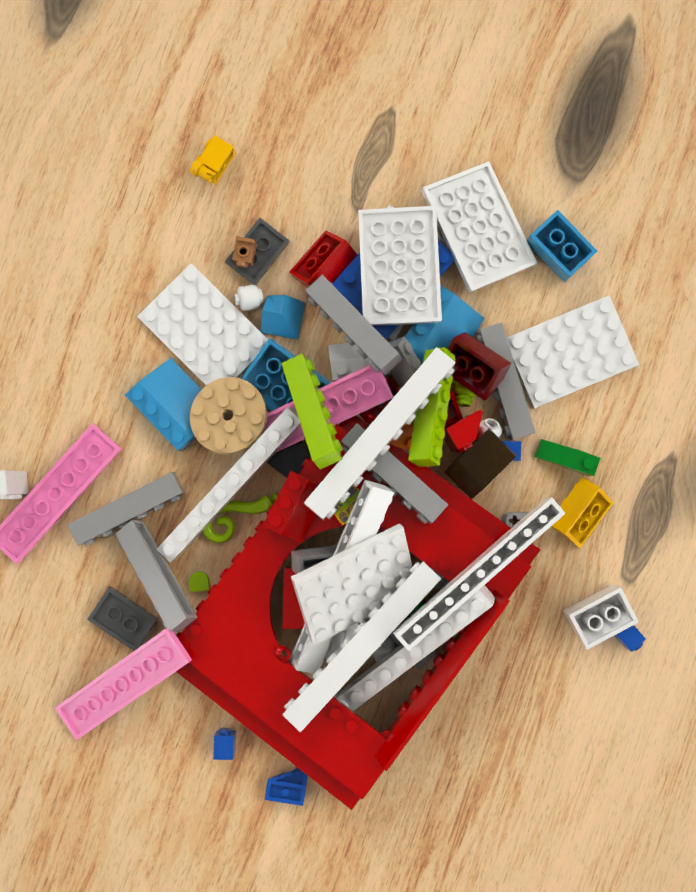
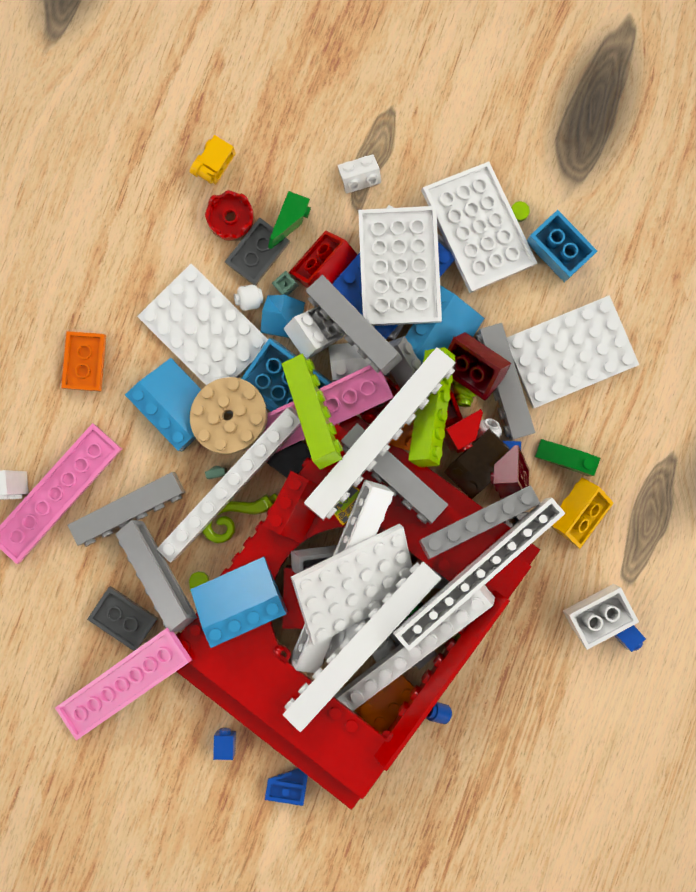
medium nougat brick [232,236,257,268] -> none
none -> orange plate [61,331,106,392]
none -> dark azure slope [190,557,288,648]
none -> red plate [205,190,254,241]
none -> sand green tile [205,466,227,479]
none -> green slope [268,191,311,249]
none -> sand green tile [272,271,299,296]
none -> white slope [283,306,346,359]
none -> white bracket [337,155,381,193]
none -> orange plate [355,675,414,733]
none -> light grey brick [419,485,540,560]
none -> blue brick [426,702,452,724]
none -> slope [491,445,530,499]
none -> lime tile [511,201,530,222]

